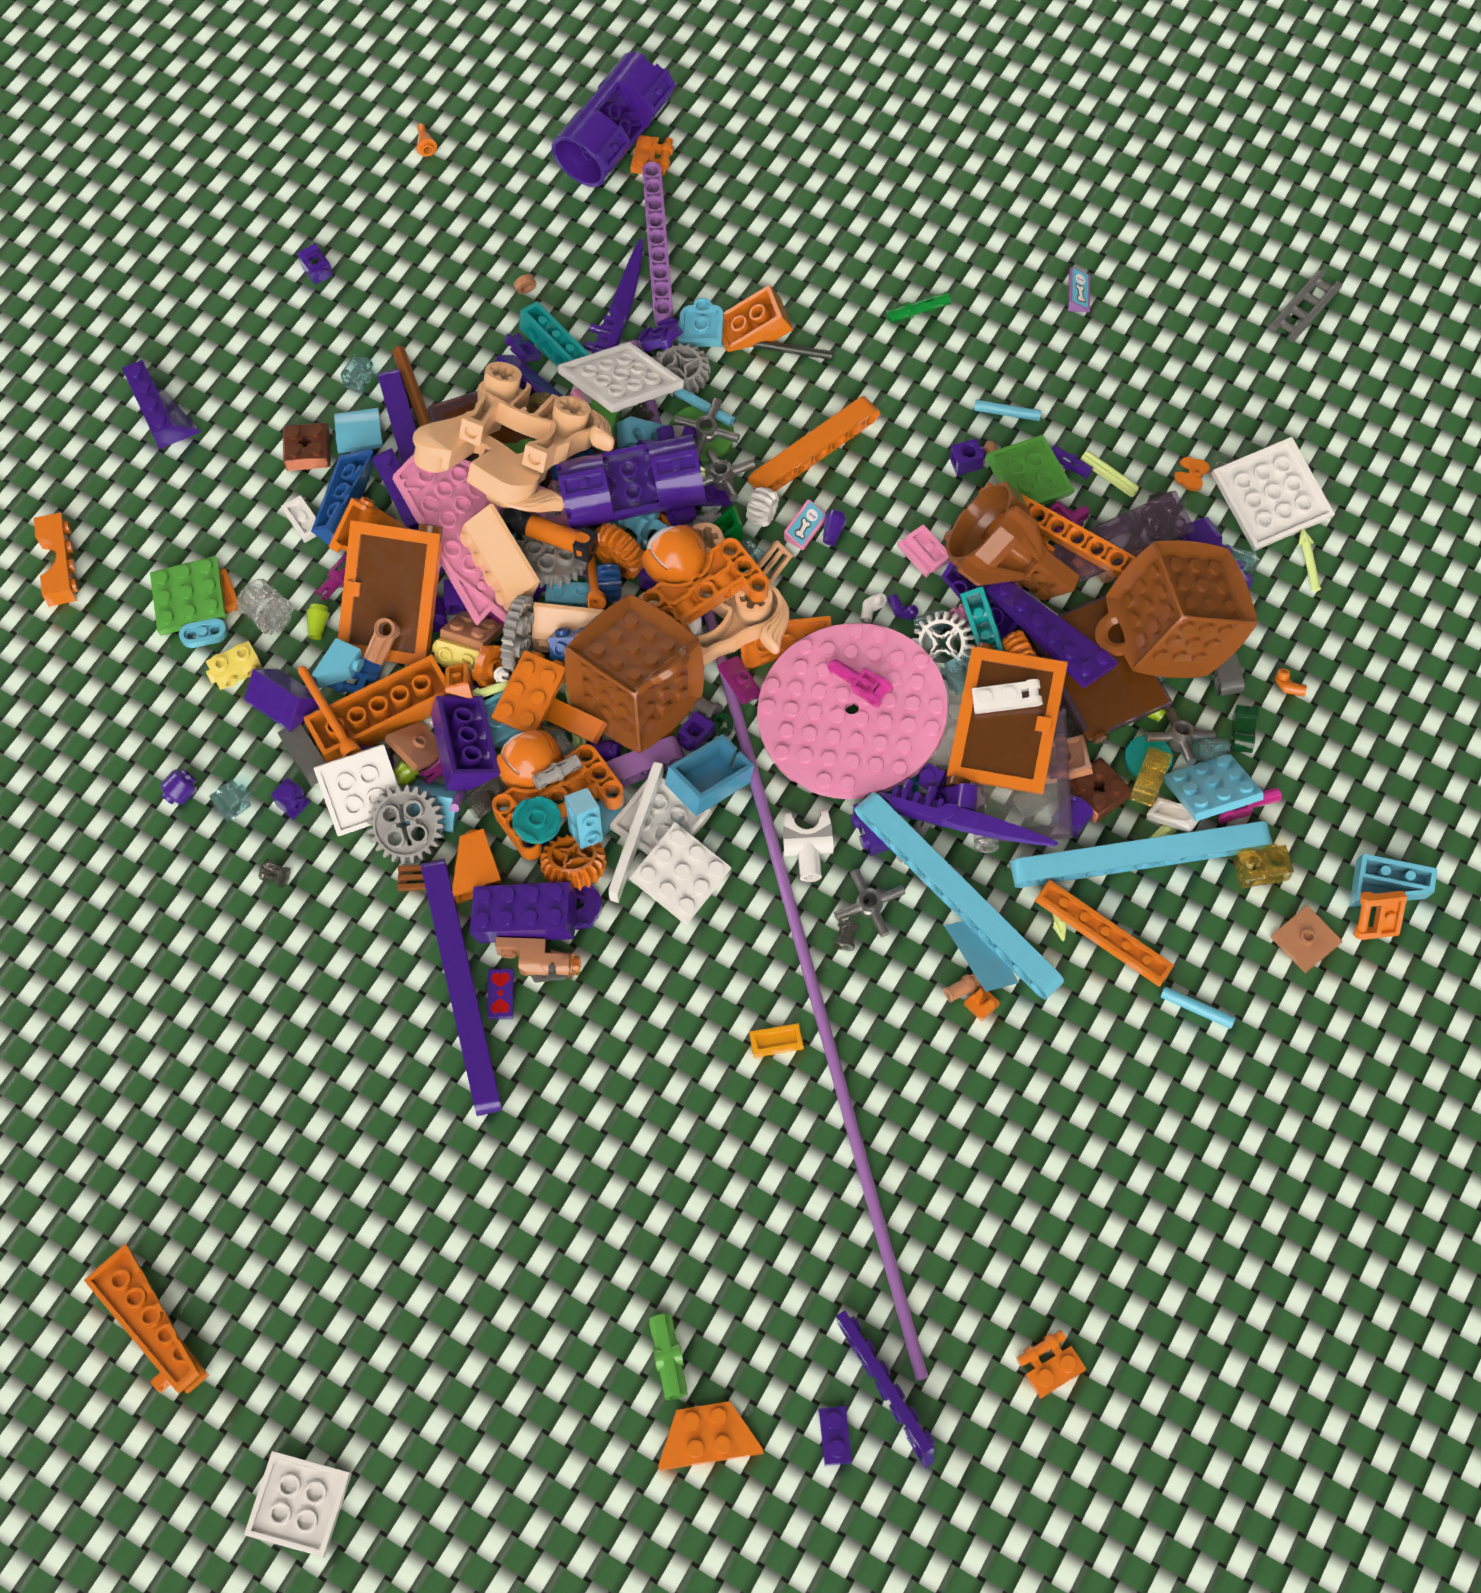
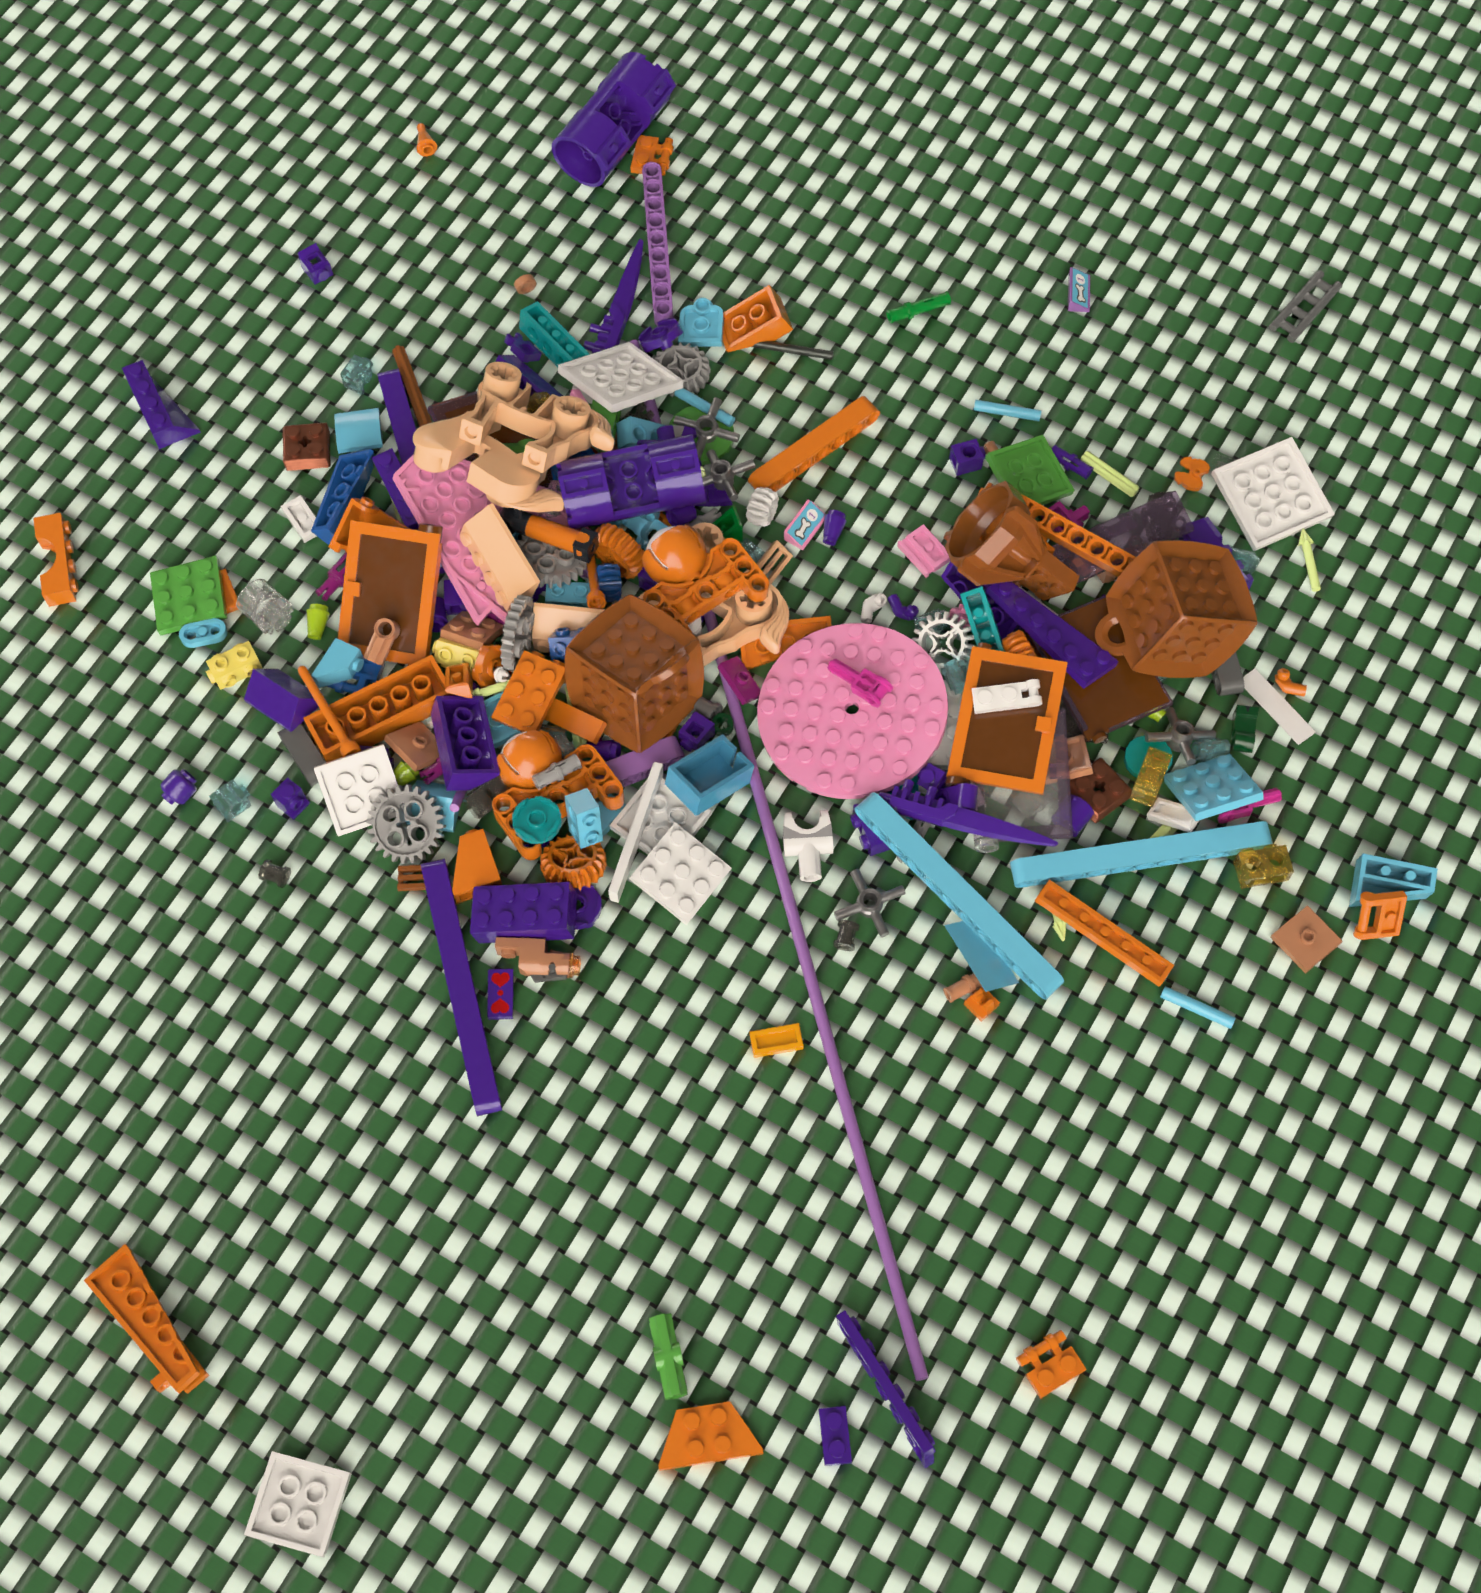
none -> white sticker [1243,669,1316,745]

